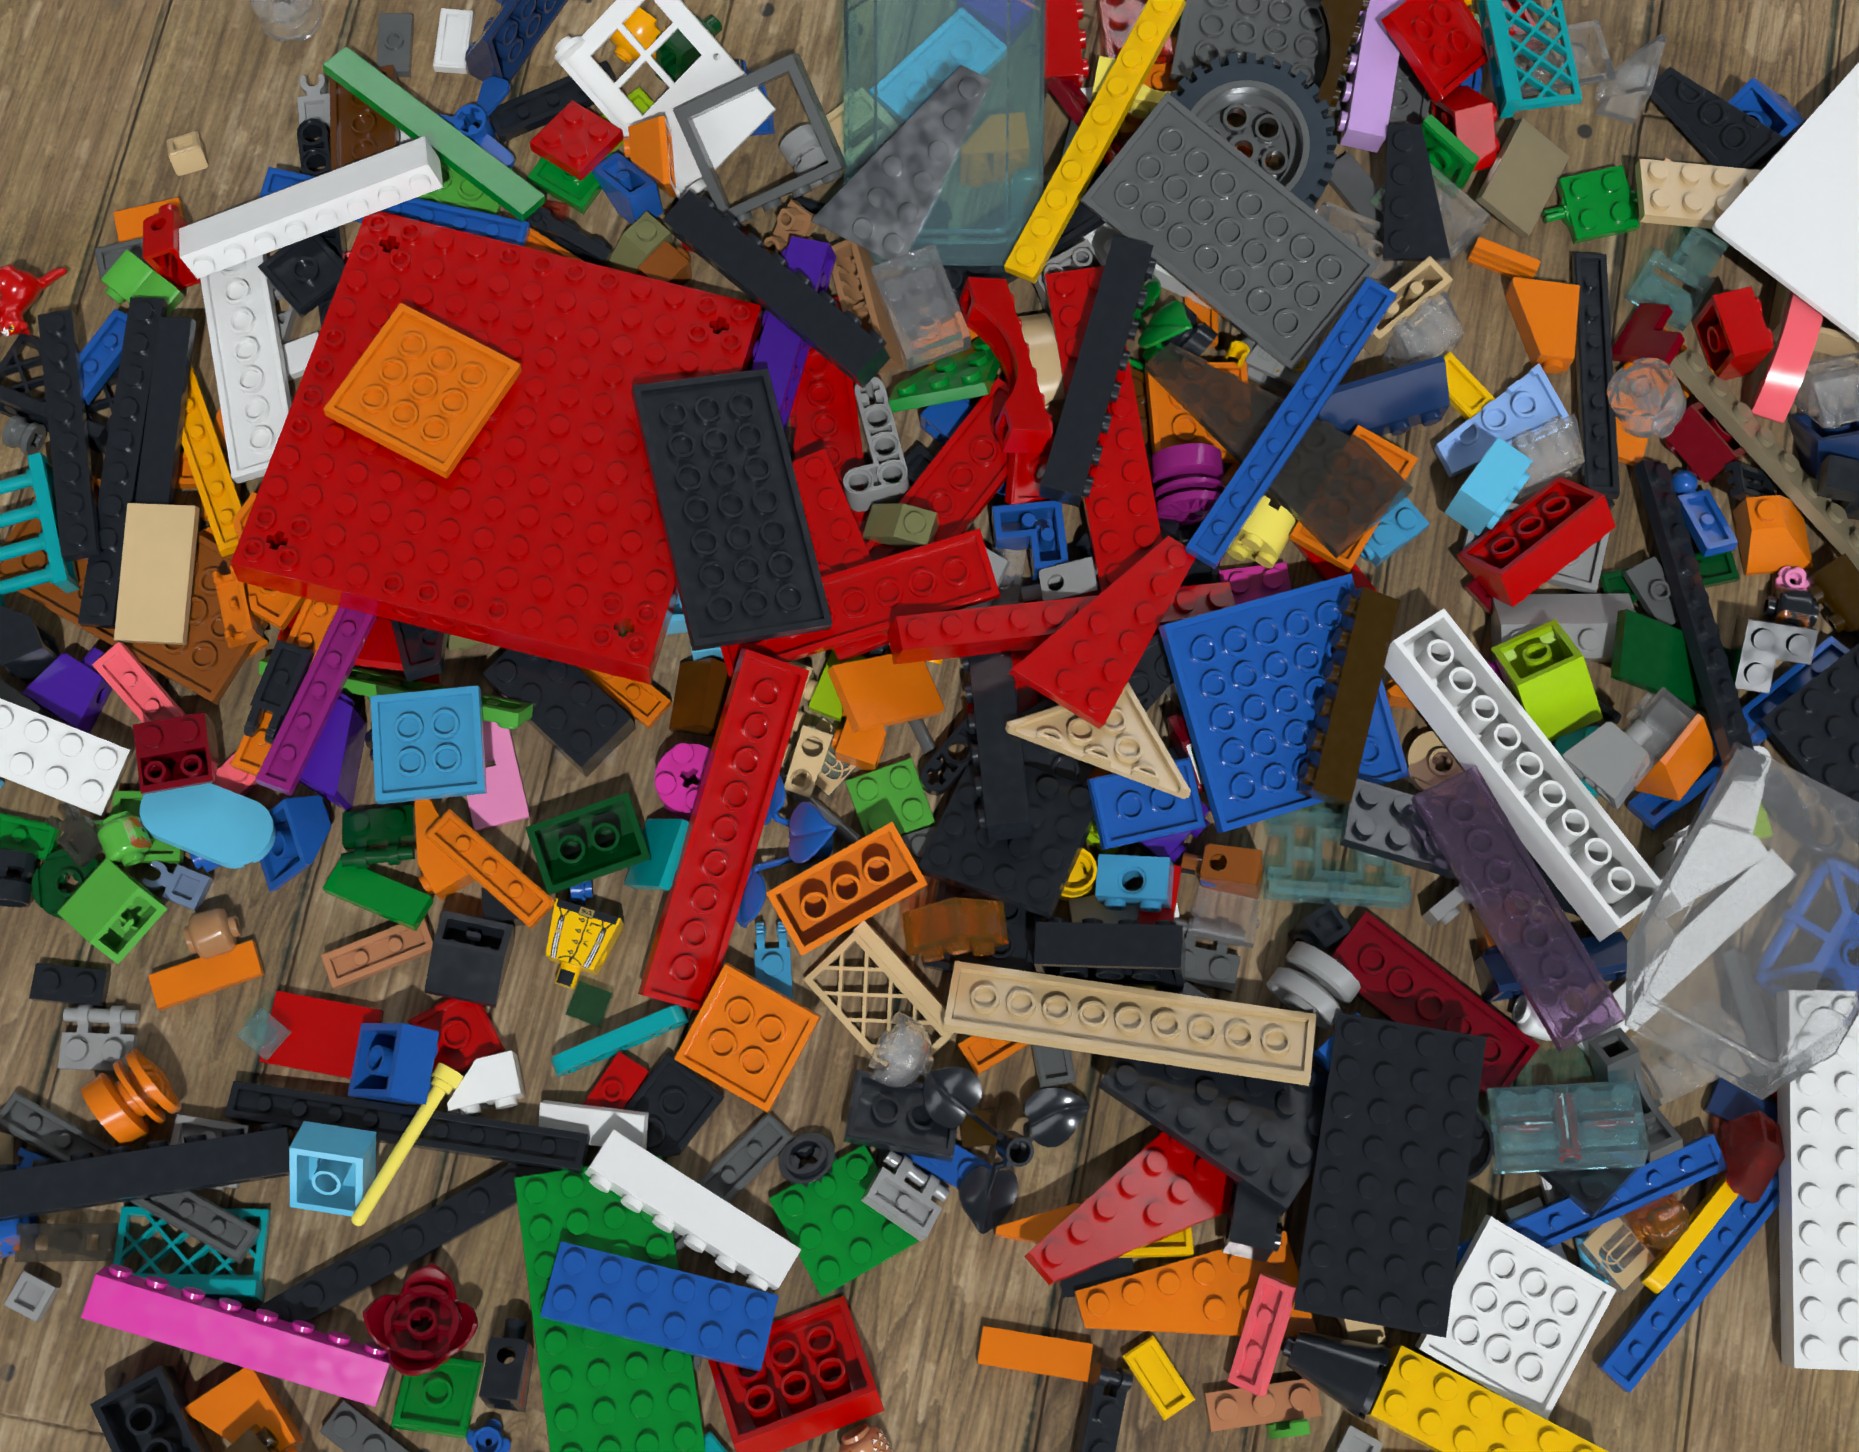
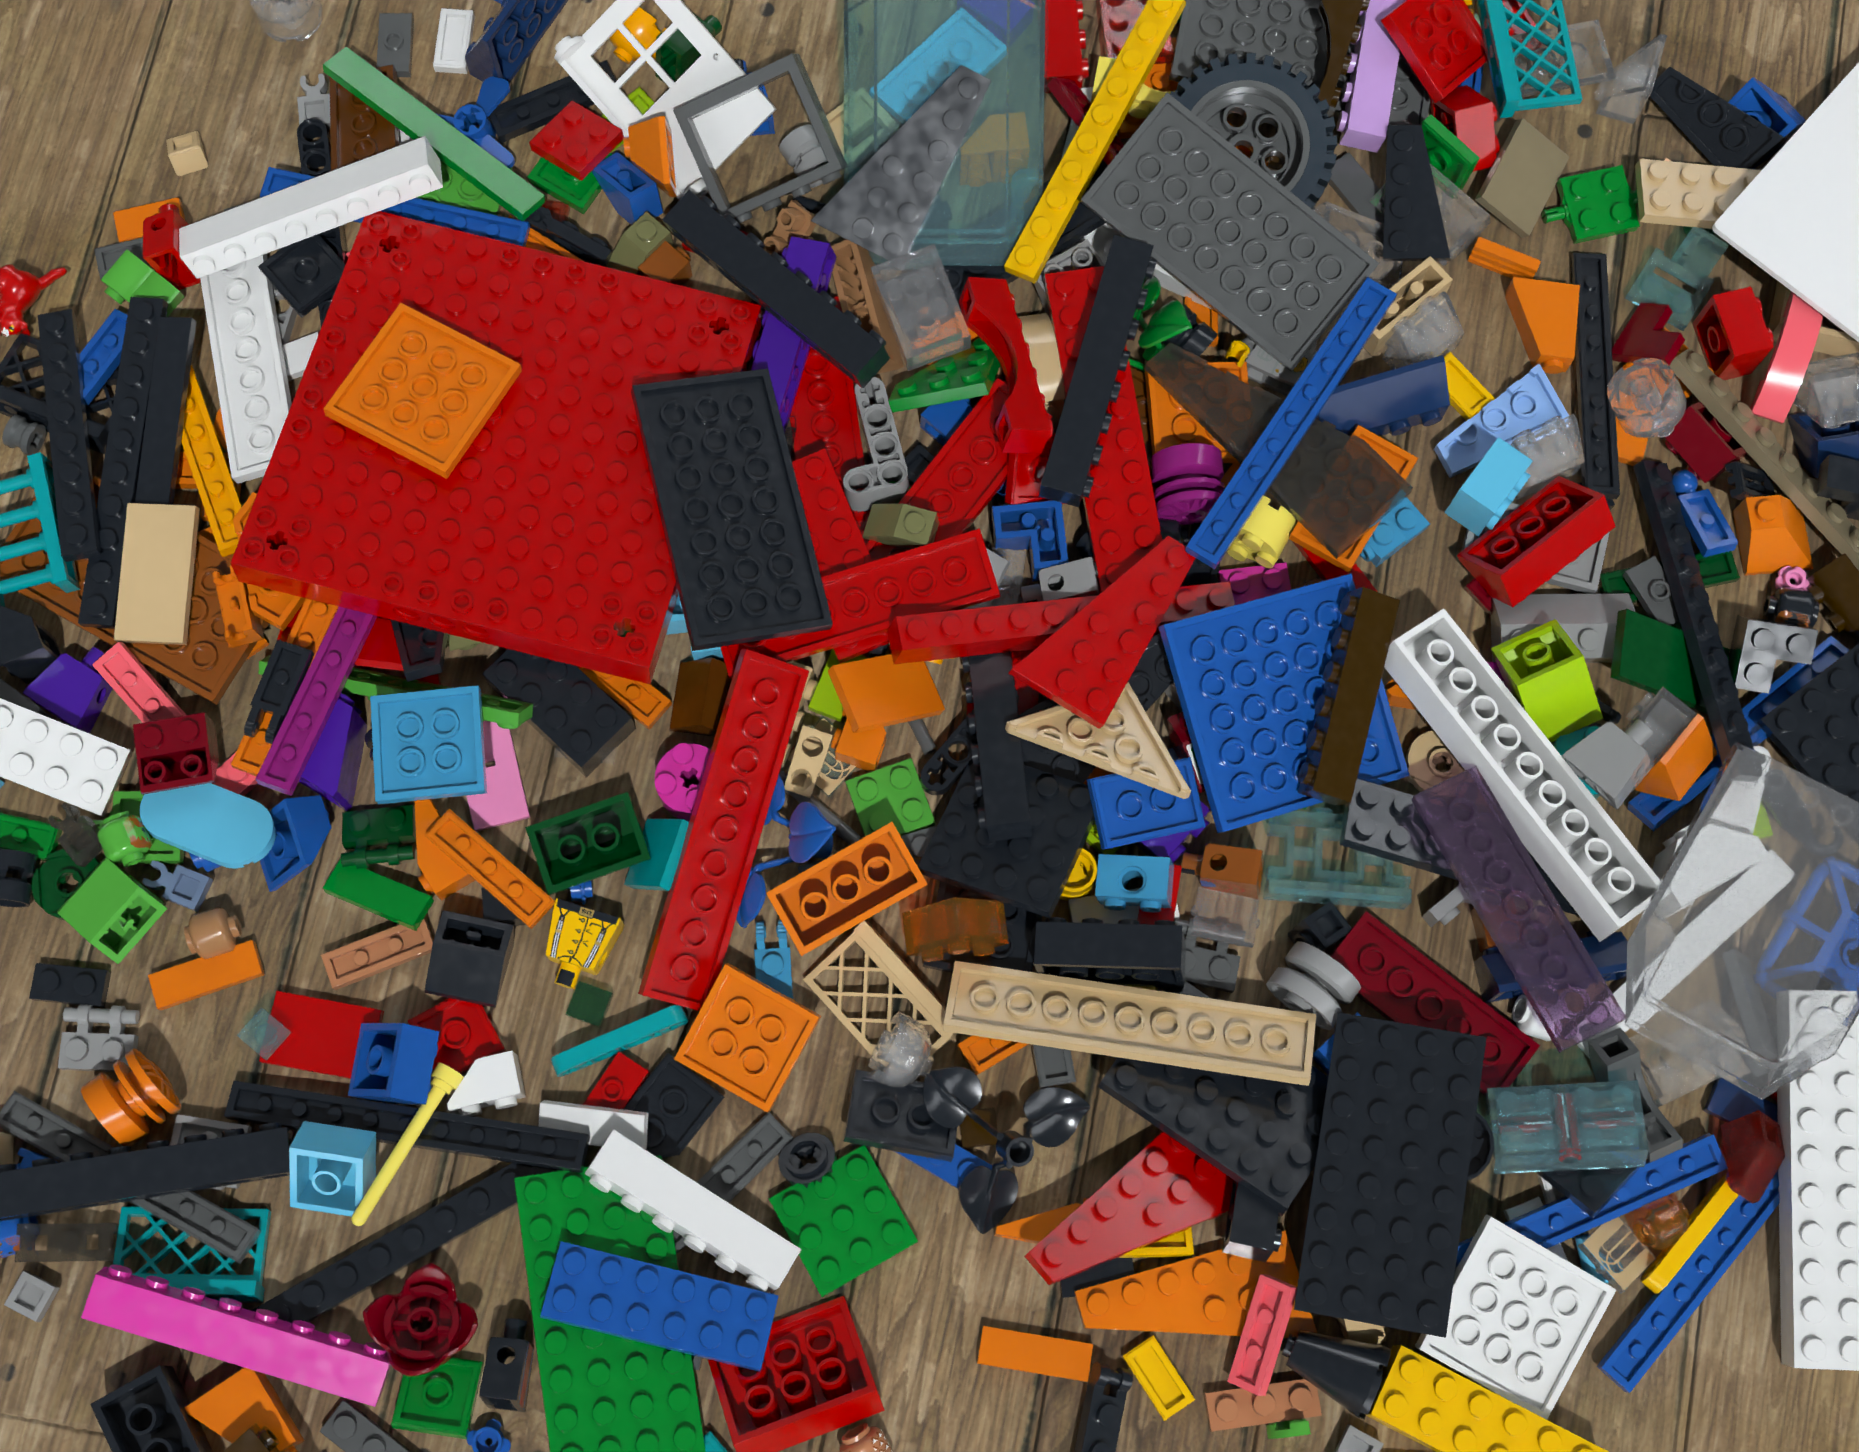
light grey plate [861,1150,950,1242] -> none

